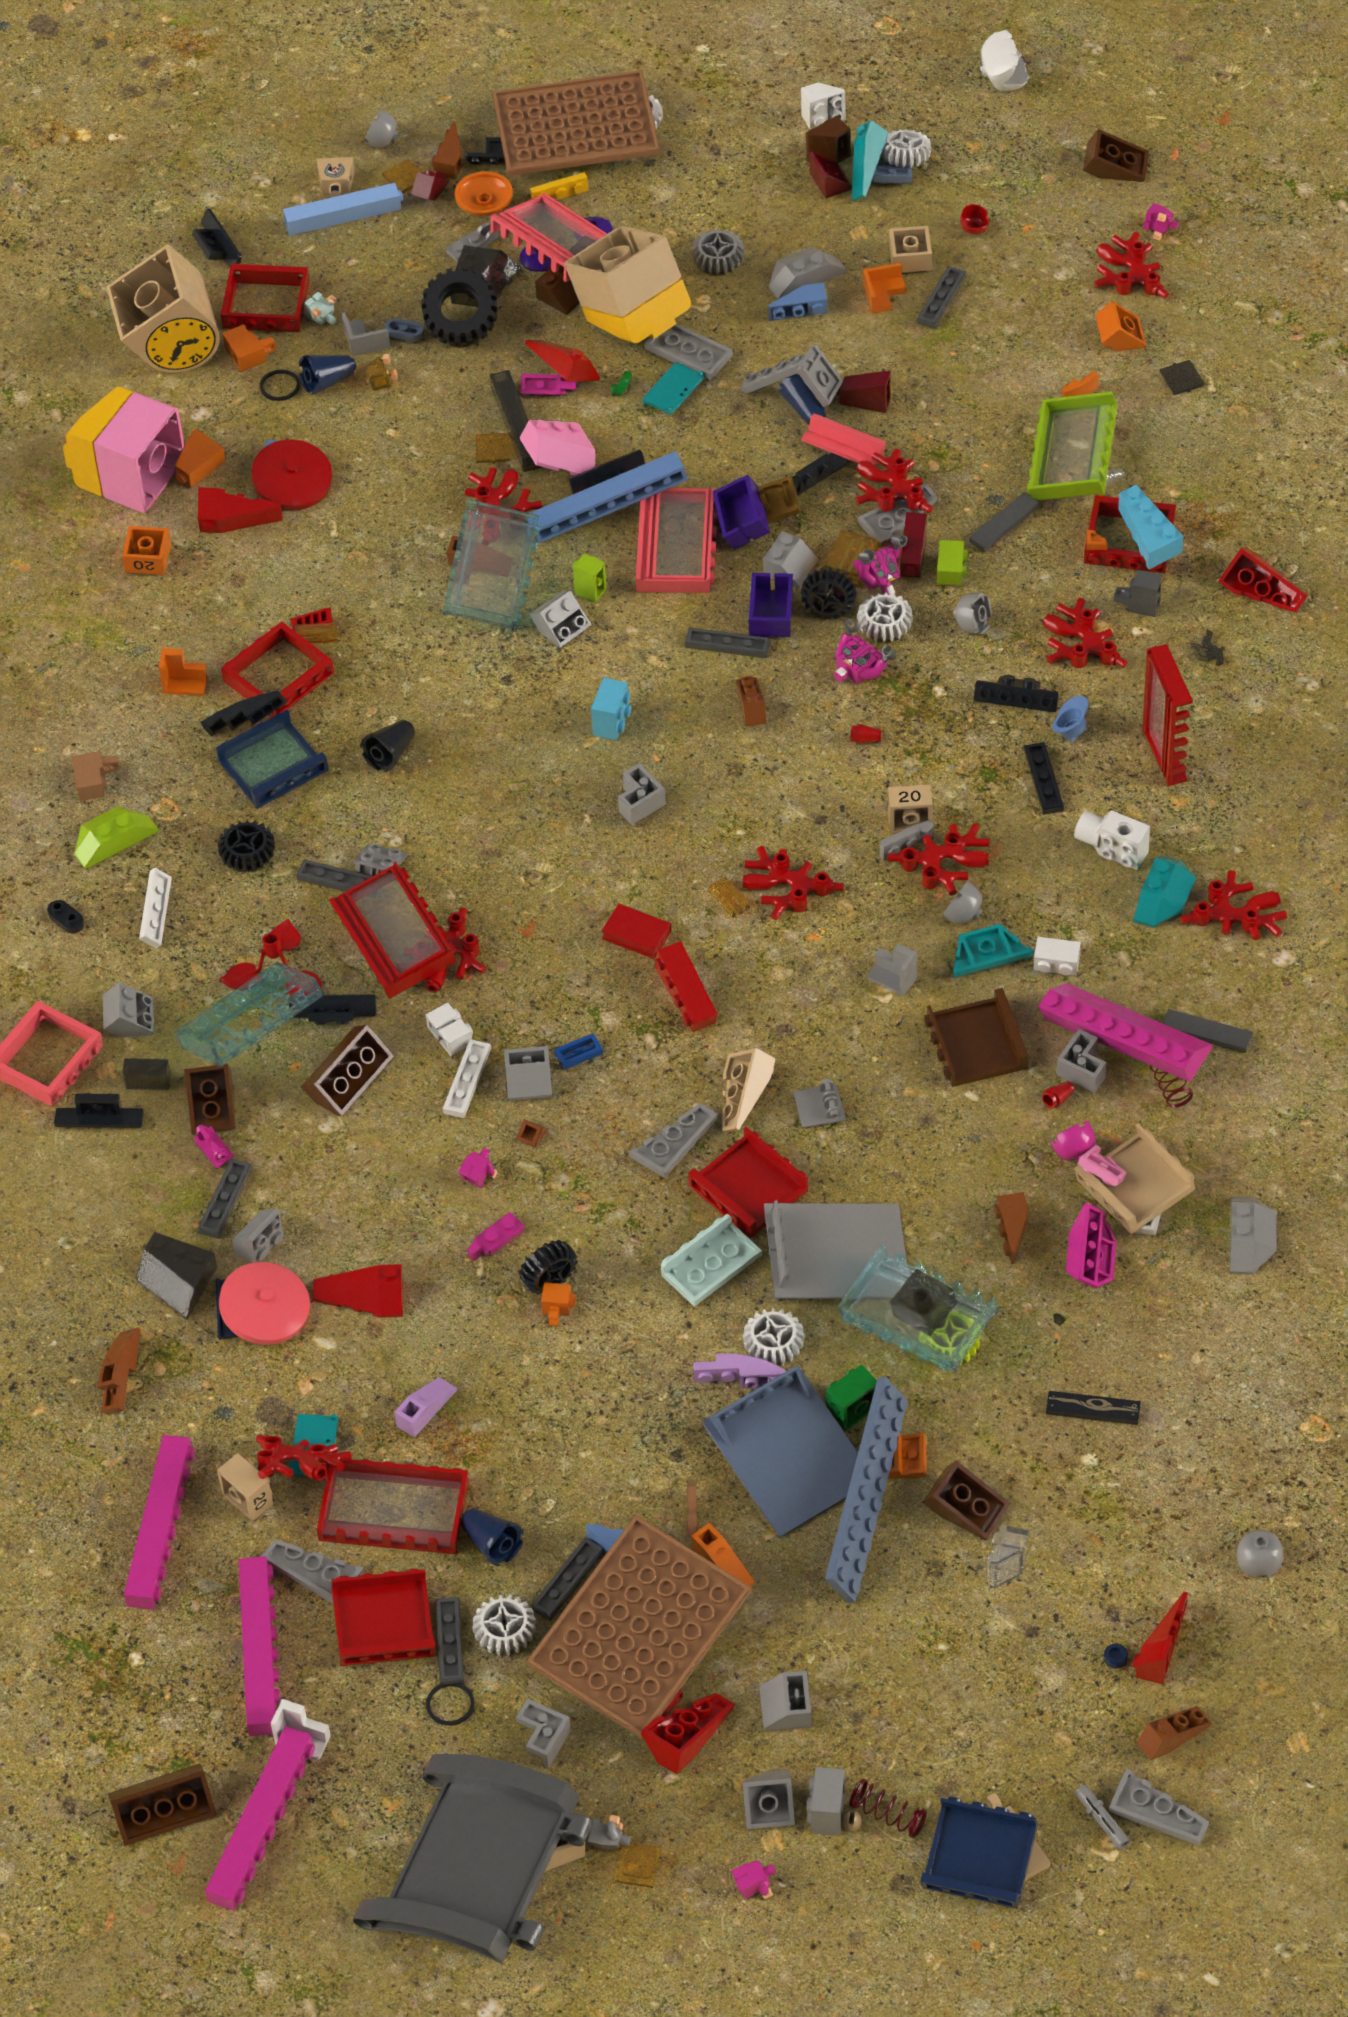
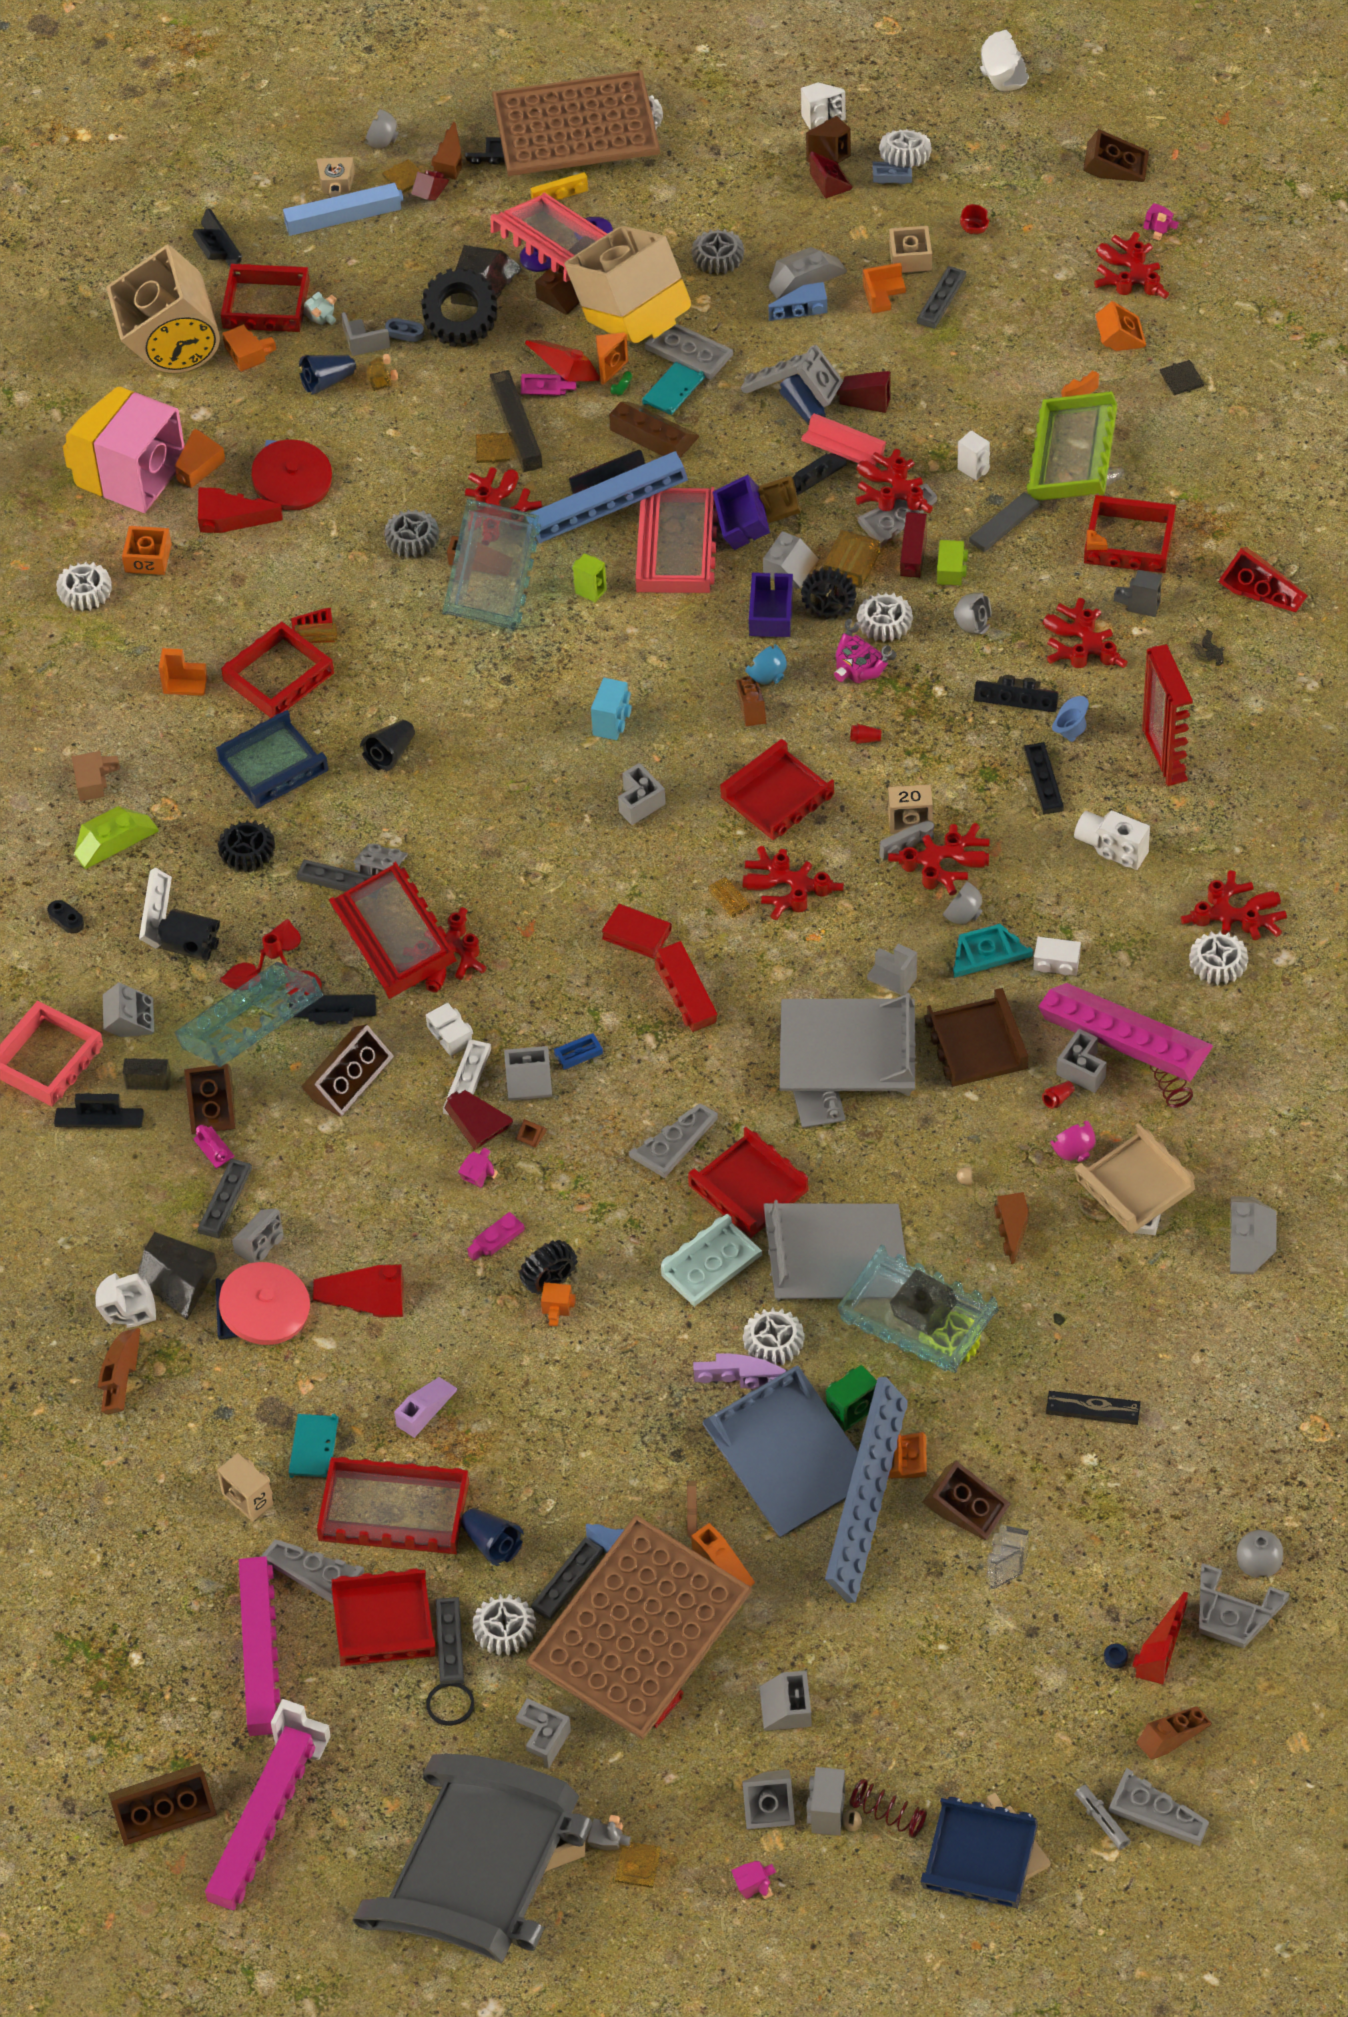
dark pink brick [124,1435,195,1610] -> none
black slope [200,690,287,736] -> none
red plant [256,1434,352,1481] -> none
black piece [260,369,300,401] -> none
light grey hinge [446,222,500,263] -> none
orange dish [455,171,513,216] -> none
bright pink wedge [520,420,595,476] -> none
light grey slope [529,590,591,648] -> none
red wedge [641,1693,735,1774] -> none
dark grey tile [685,627,770,658] -> none
tan wedge [722,1048,776,1133] -> none
teal wedge [852,120,889,202] -> none
torso [852,534,907,595] -> none
dark pink wedge [1065,1203,1116,1289] -> none
bright pink wing [1077,1145,1127,1187] -> none
medium azure wedge [1119,485,1183,570] -> none
teal wedge [1133,855,1196,928] -> none
dark grey tile [1163,1009,1252,1053] -> none
none -> white gear [56,562,112,612]
none -> white brick [96,1273,156,1328]
none -> black cylinder [158,909,220,961]
none -> light grey gear [384,509,439,558]
none -> dark red slope [444,1090,513,1150]
none -> orange slope [596,332,628,385]
none -> reddish brown slope [609,402,699,458]
none -> red panel [720,739,835,840]
none -> dark azure cylinder [745,644,787,685]
none -> light grey door [779,993,916,1096]
none -> tan hinge [957,1167,972,1185]
none -> white brick [958,431,990,481]
none -> white gear [1189,931,1248,986]
none -> light grey wing [1199,1563,1290,1649]

